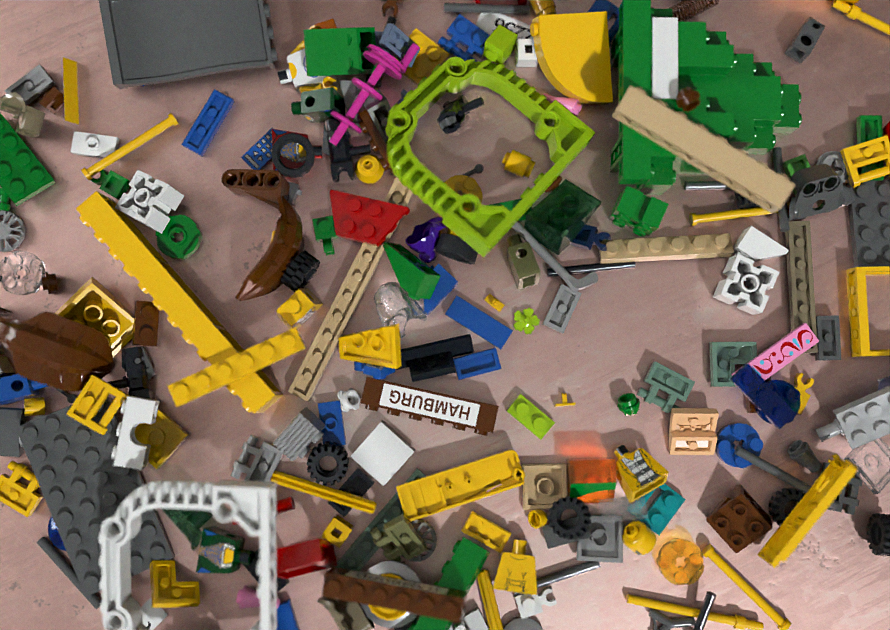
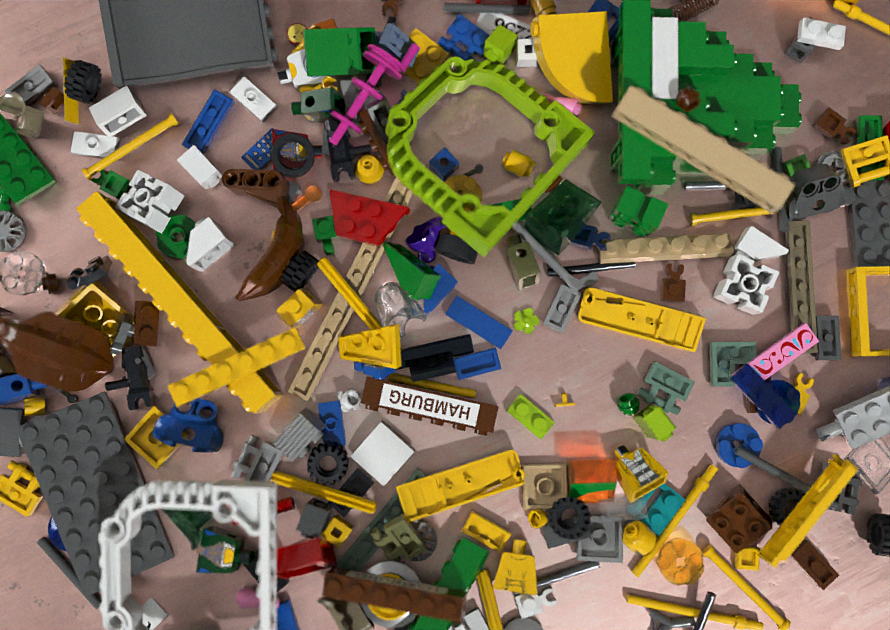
yellow plate [66,375,130,435] -> none
white arch [112,396,160,470] -> none
yellow plate [149,560,201,608] -> none
black piece [437,95,484,134] -> none
yellow piece [484,293,505,312] -> none
light nougat slope [669,408,719,455] -> none
dark grey cone [788,440,822,473] -> none
none -> black tyre [64,60,102,104]
none -> black plate [67,255,112,290]
none -> white brick [89,85,147,138]
none -> dark grey plate [110,313,135,355]
none -> blue piece [152,398,223,453]
none -> white slope [177,145,222,190]
none -> white slope [186,217,236,272]
none -> white plate [230,77,277,122]
none -> light yellow tile [287,23,307,46]
none -> clear orange bar [292,186,322,211]
none -> dark grey brick [296,497,333,539]
none -> yellow axle [317,257,383,329]
none -> yellow bar [388,373,476,399]
none -> blue piece [429,147,459,182]
none -> yellow piece [577,287,706,353]
none -> yellow bar [632,464,718,578]
none -> lime brick [633,405,676,442]
none -> reddish brown plate [660,263,686,303]
none -> yellow tile [734,546,760,571]
none -> reddish brown plate [790,539,839,590]
none -> white plate [797,17,846,50]
none -> reddish brown plate [813,107,857,145]

